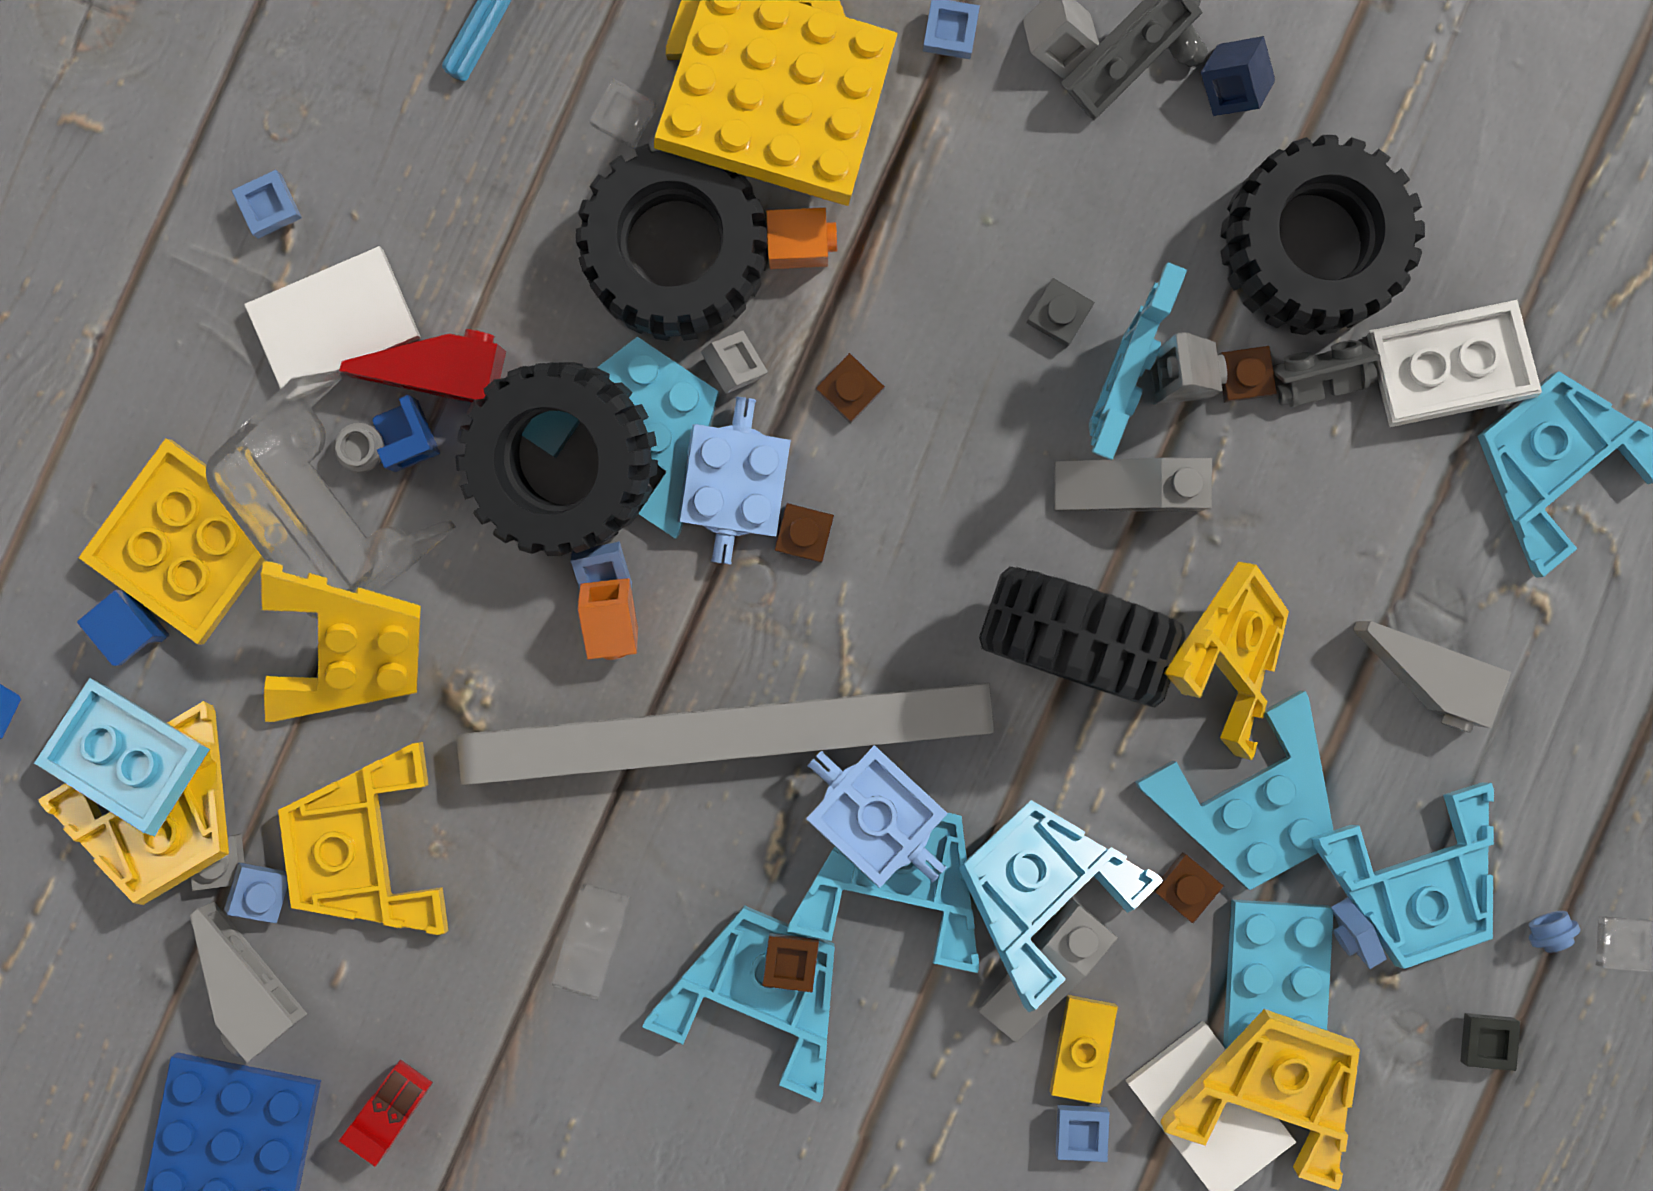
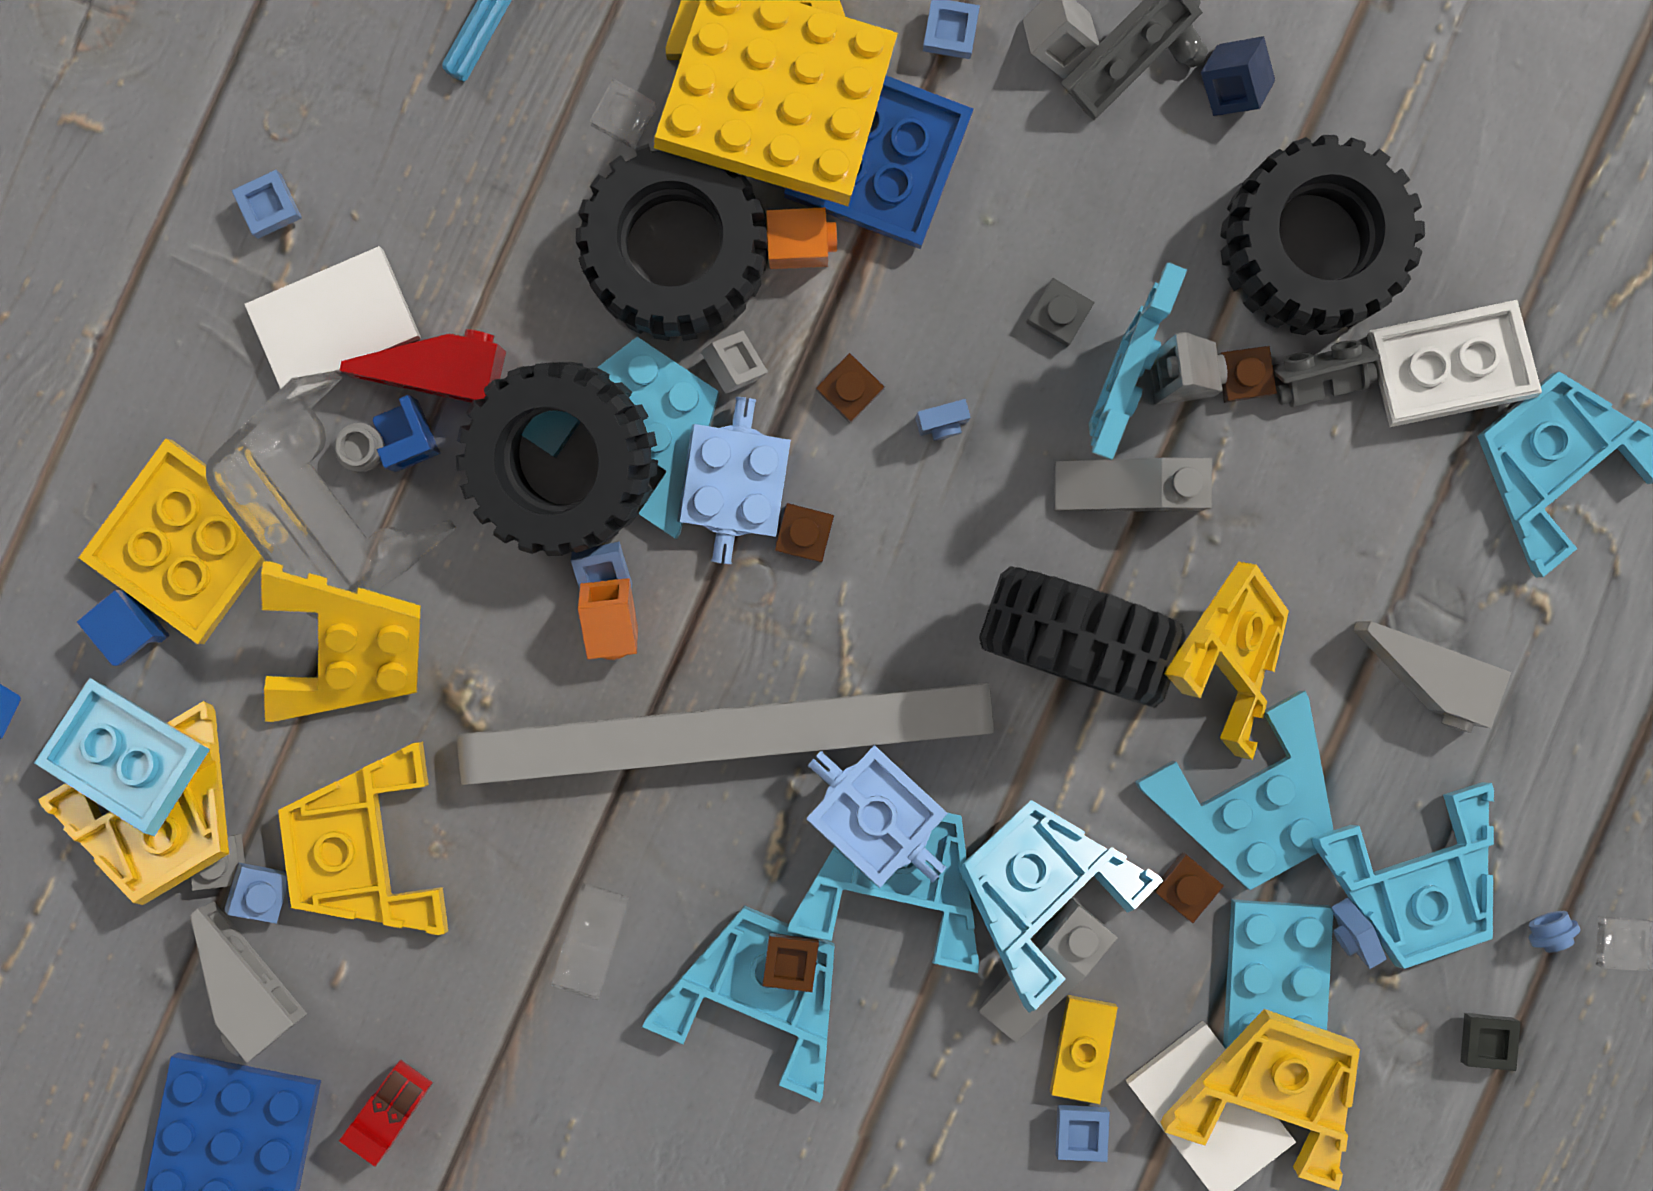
none -> blue plate [784,75,974,249]
none -> medium blue plate [915,399,971,441]

